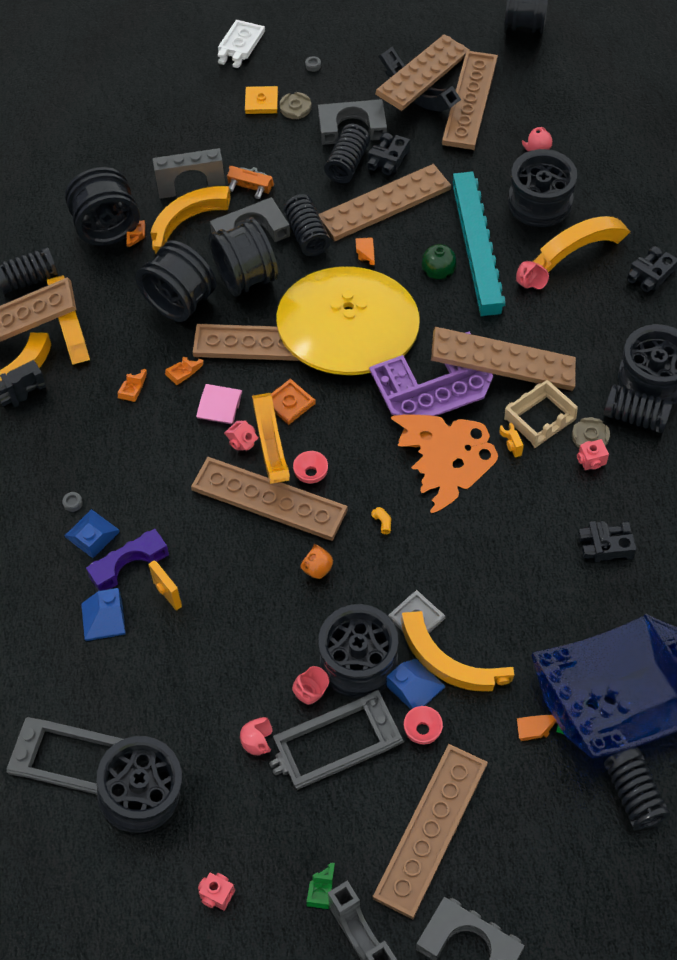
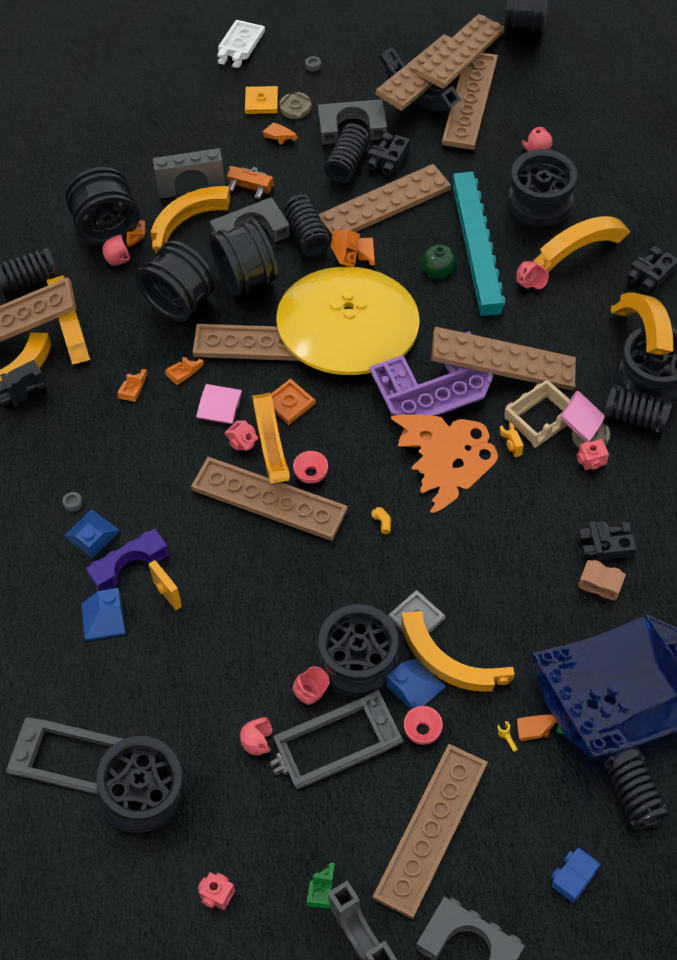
orange helmet [301,544,333,579] -> none
none -> coral helmet [102,235,130,266]
none -> orange slope [263,123,297,144]
none -> orange slope [331,230,360,267]
none -> medium nougat plate [416,14,504,89]
none -> yellow hand [498,721,518,752]
none -> blue brick [551,847,601,903]
none -> bright pink slope [559,391,605,442]
none -> nougat brick [578,560,626,601]
none -> light orange arch [611,293,673,356]

